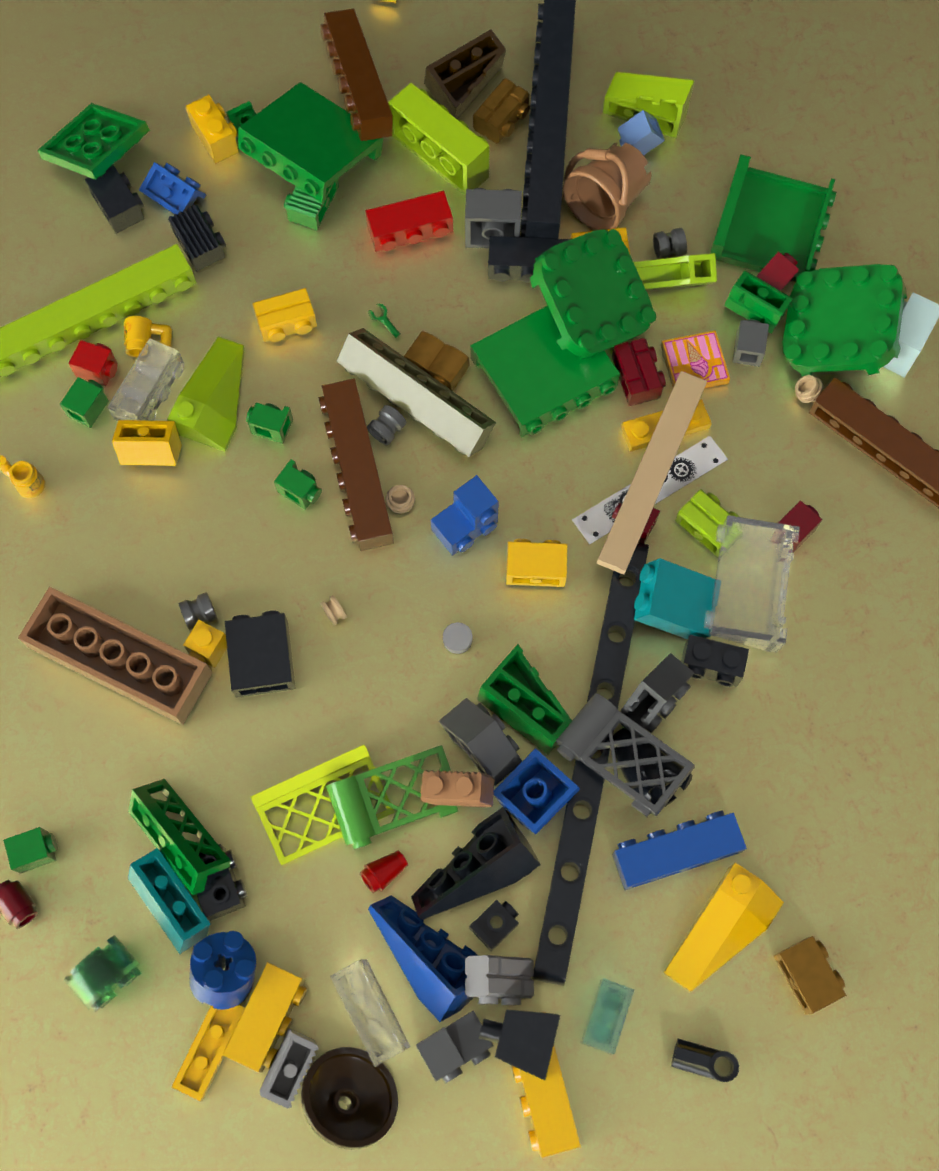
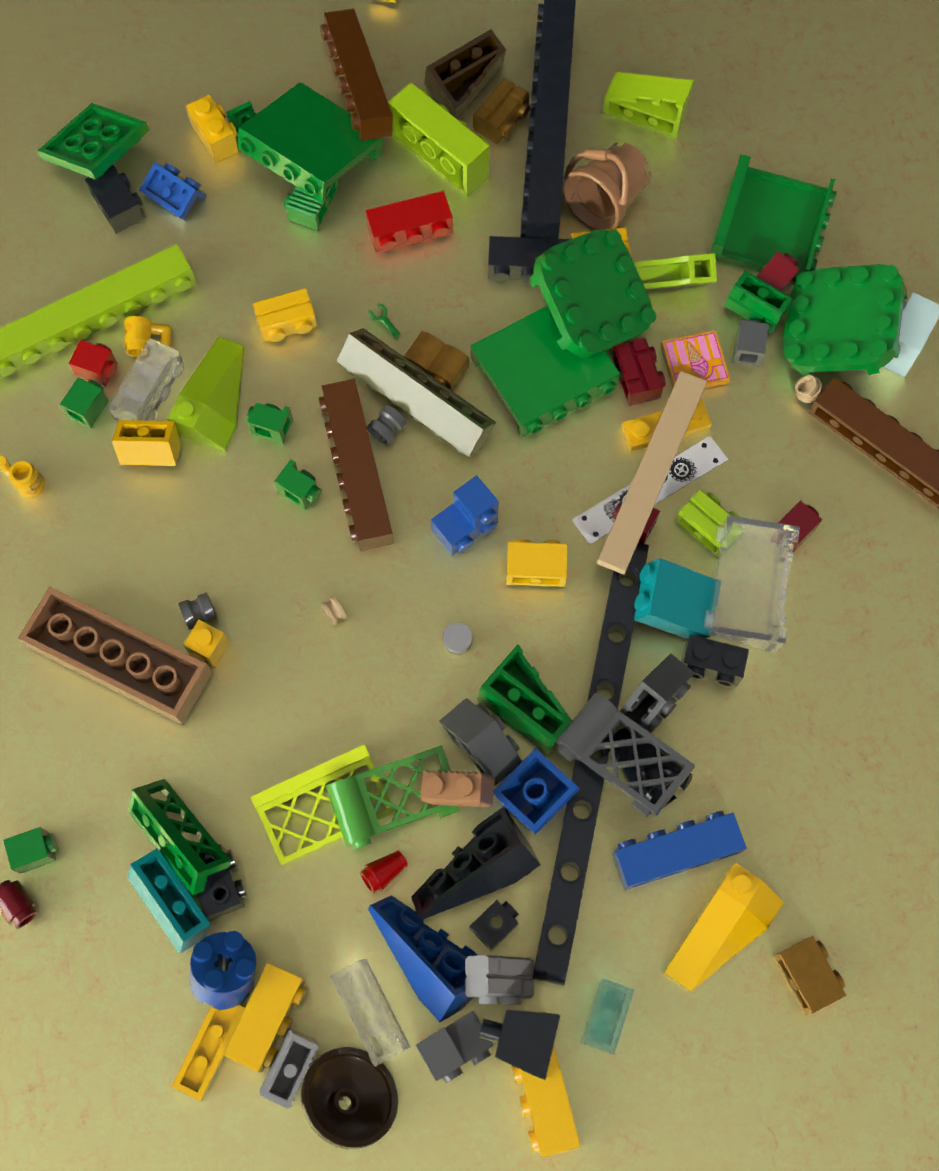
clear green brick [64,935,142,1012] -> none
black brick [168,204,226,272] -> none
black brick [225,611,295,698] -> none
tan plate [386,485,415,513] -> none
dark grey brick [465,188,522,248] -> none
medium blue brick [617,110,665,155] -> none
dark grey wheel [653,228,687,259] -> none
black piece [671,1038,739,1082] -> none

